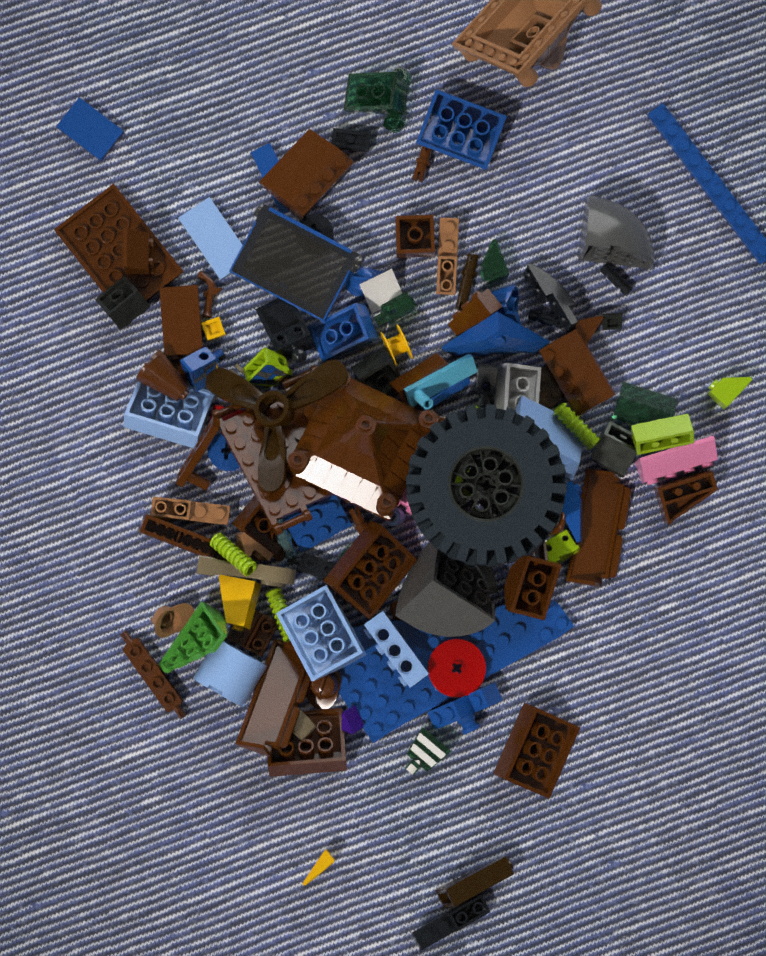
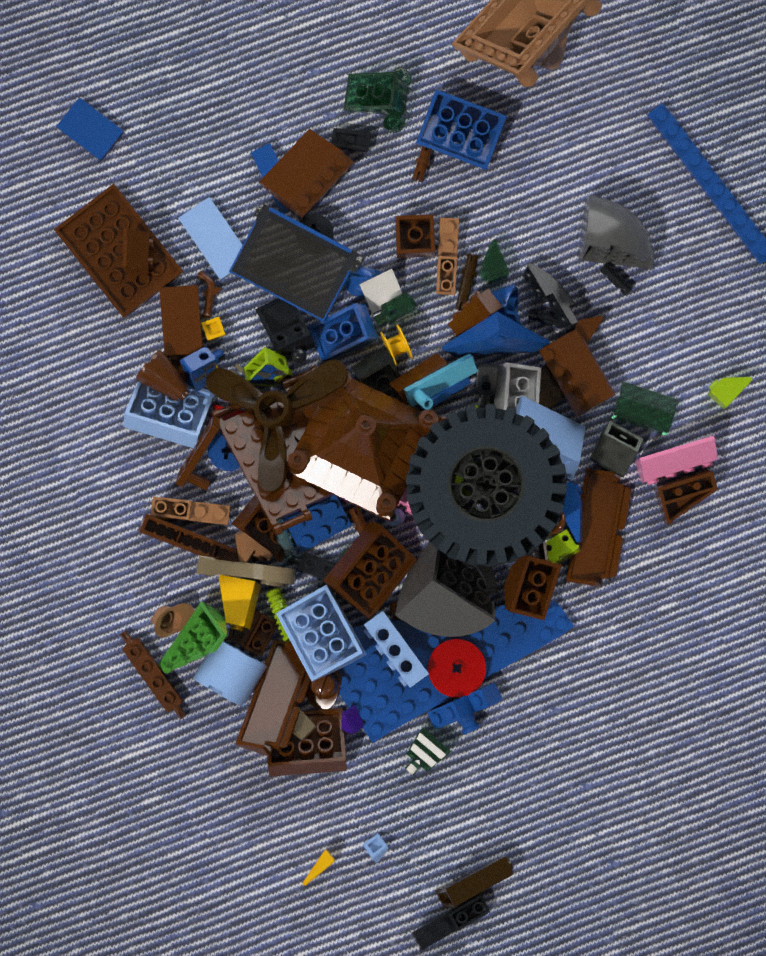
pearl dark grey slope [95,276,150,330] -> none
lime piece [210,533,257,576] -> none
reddish brown slope [493,702,580,799] -> none
lime piece [553,402,600,450] -> none
pearl dark grey slope [601,313,623,330] -> none
lime brick [631,414,694,455] -> none
none -> light blue slope [363,833,389,863]

